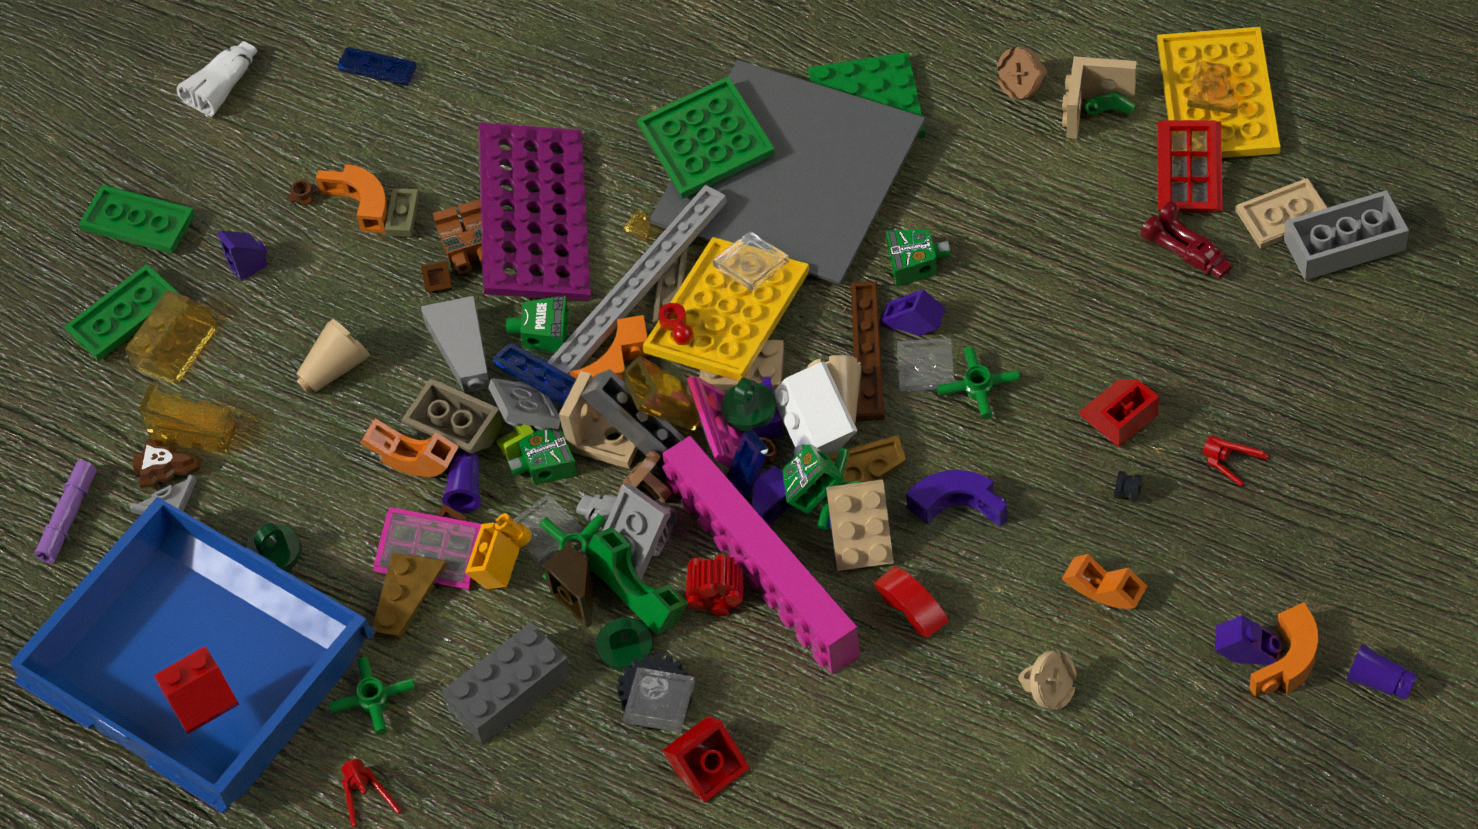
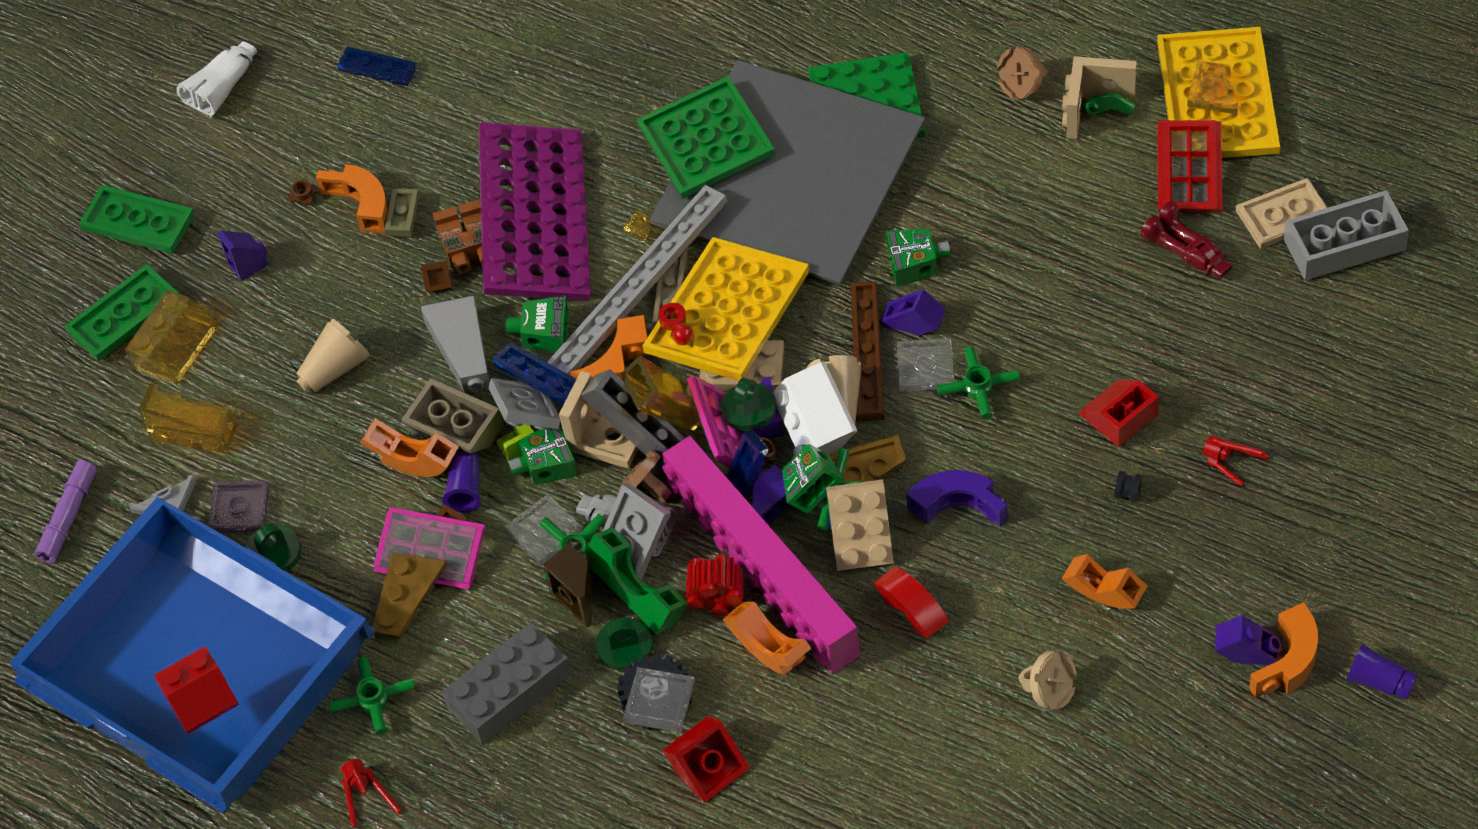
reddish brown rock [133,439,202,488] -> none
light orange hinge [465,513,532,589] -> none
clear tile [713,231,789,291] -> none
none -> tile [208,480,270,533]
none -> orange arch [723,602,811,675]

